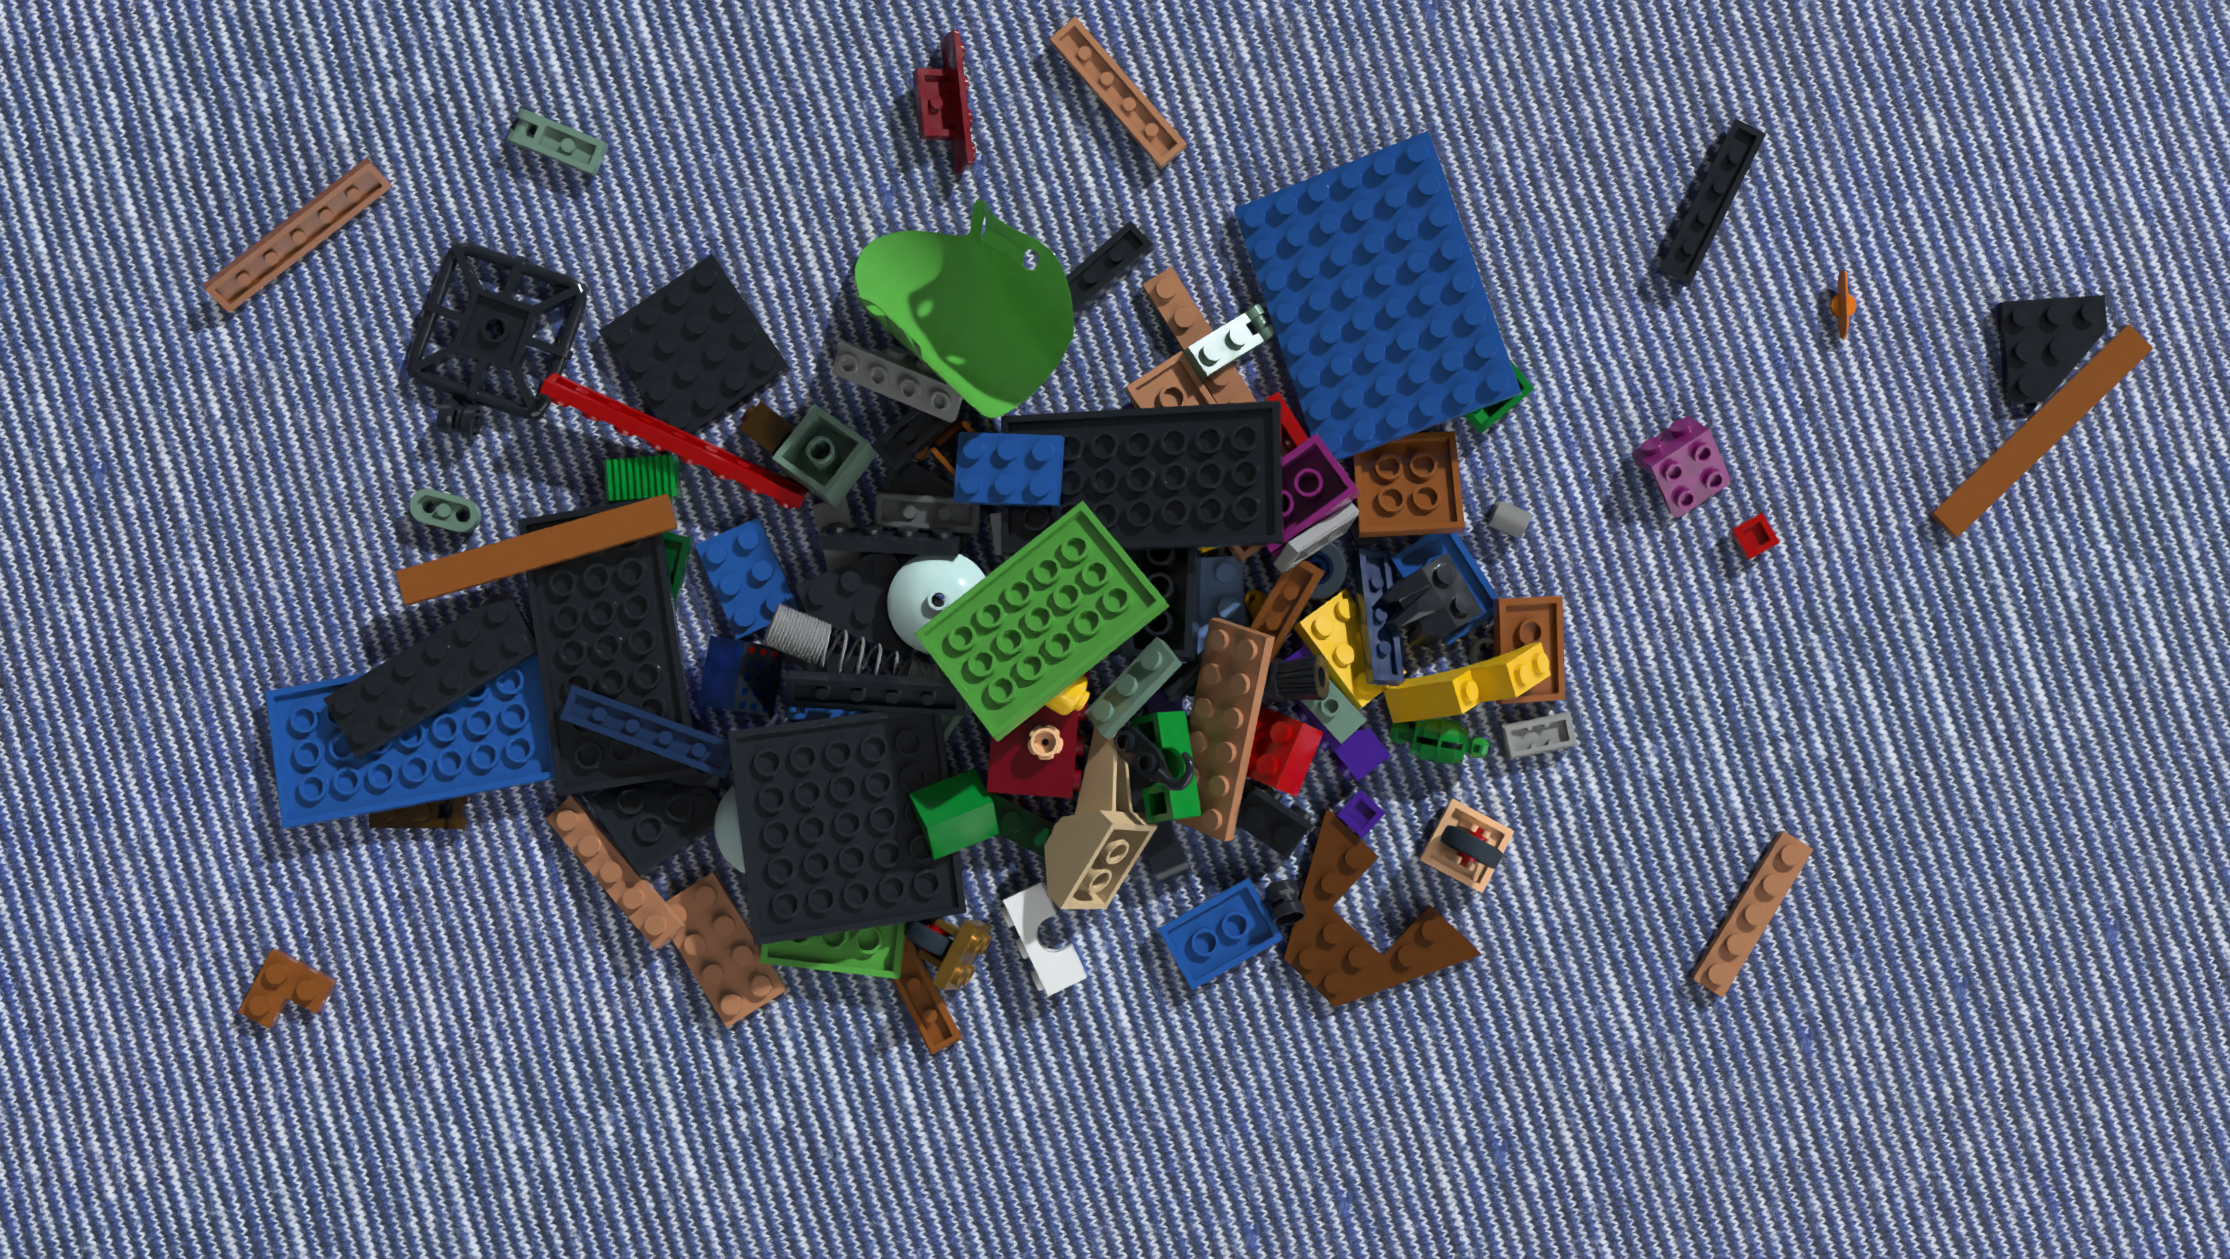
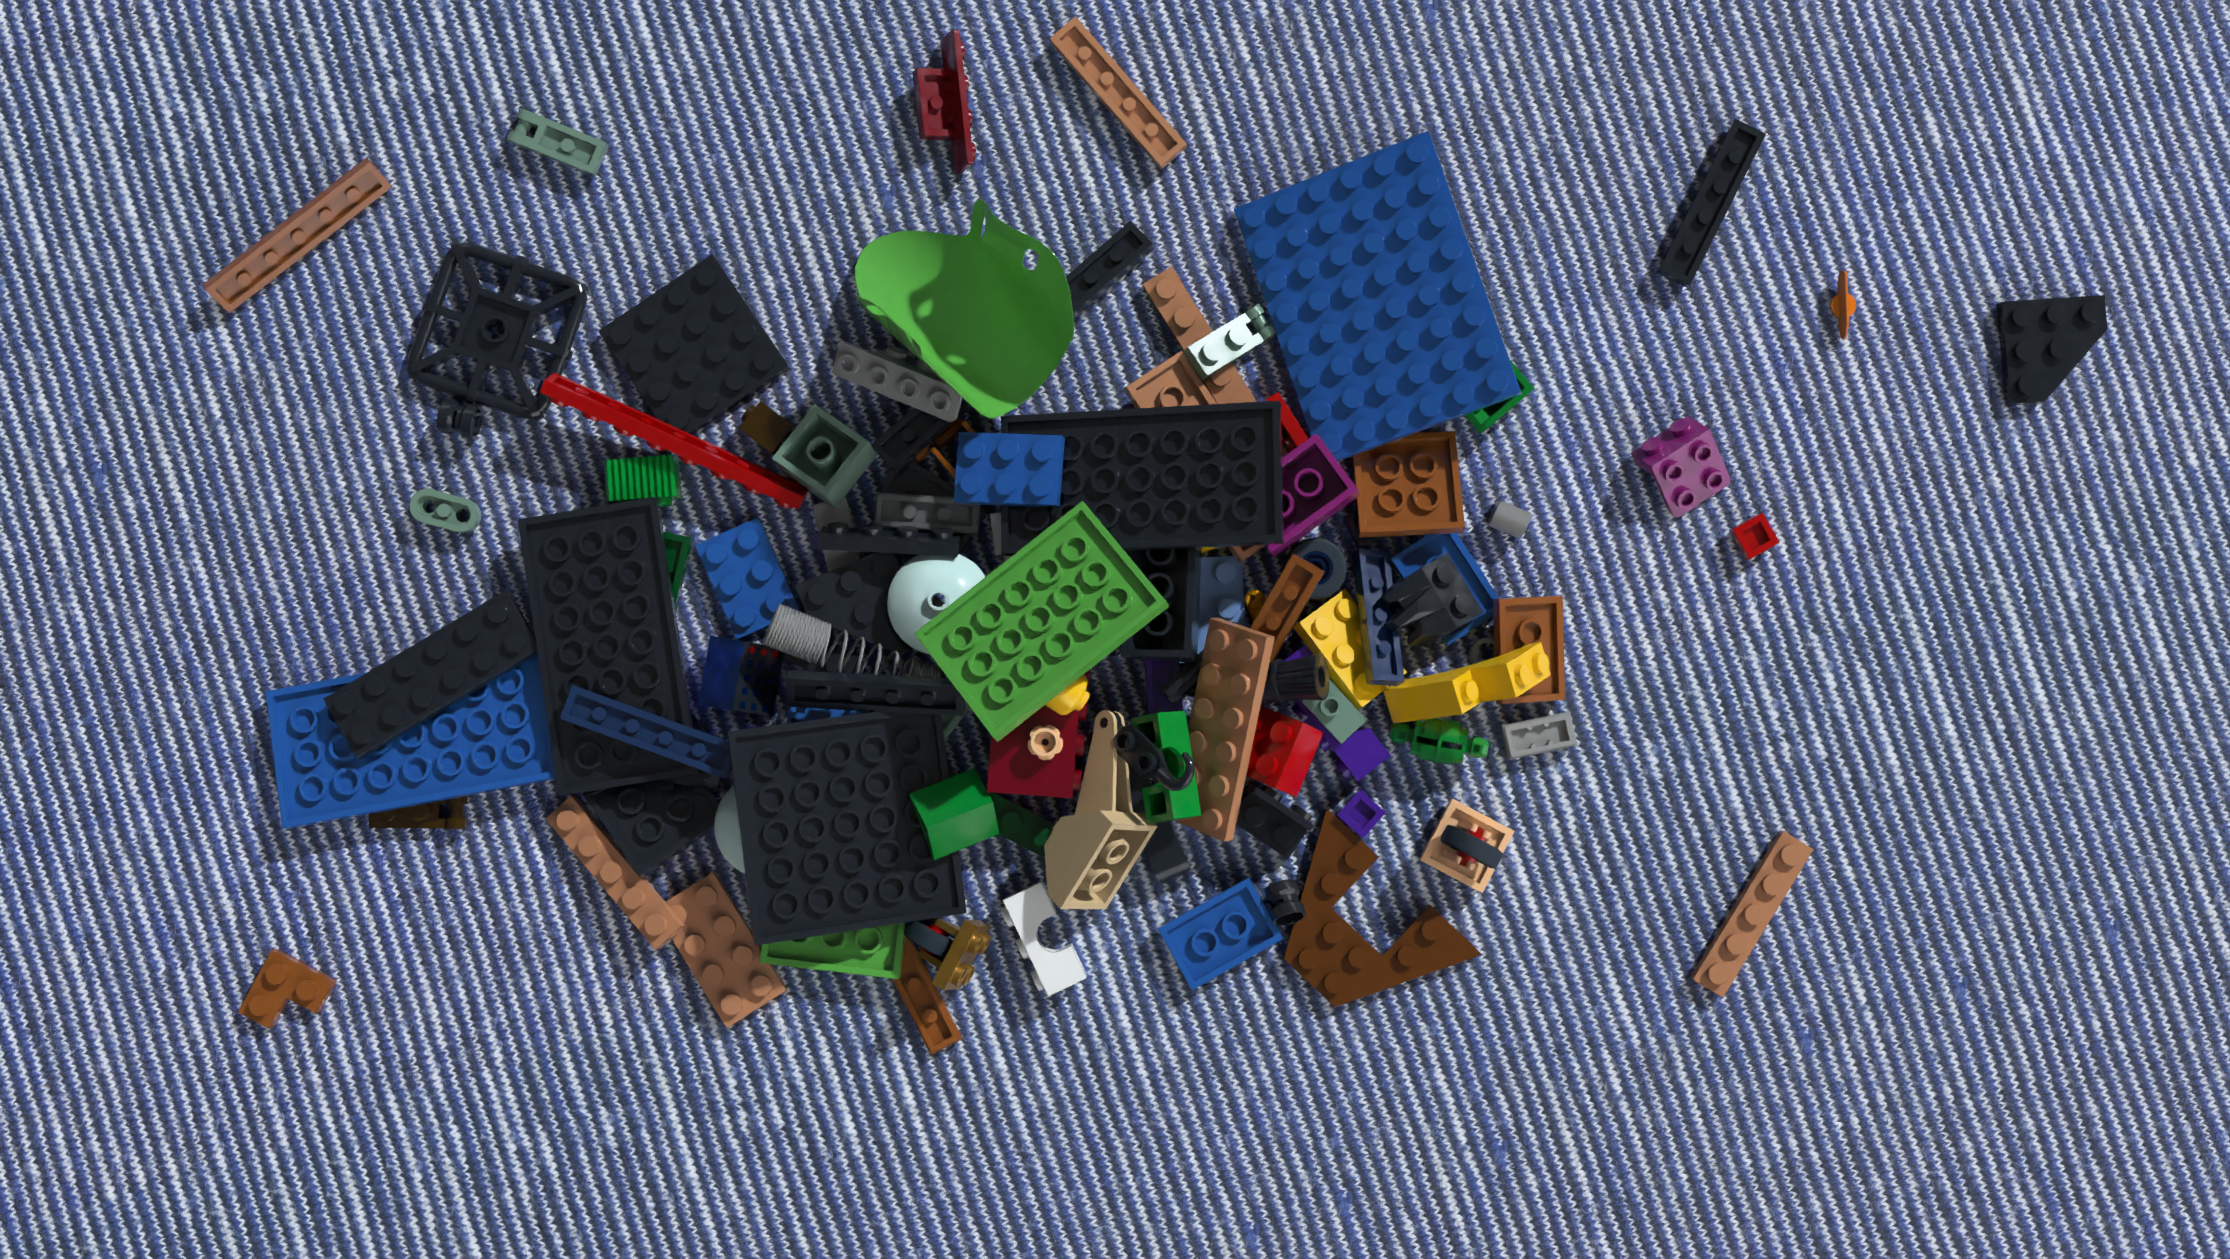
dark orange tile [396,494,678,606] -> none
sand green plate [1084,637,1182,740] -> none
light grey tile [1274,503,1359,572] -> none
dark orange tile [1929,324,2153,539] -> none

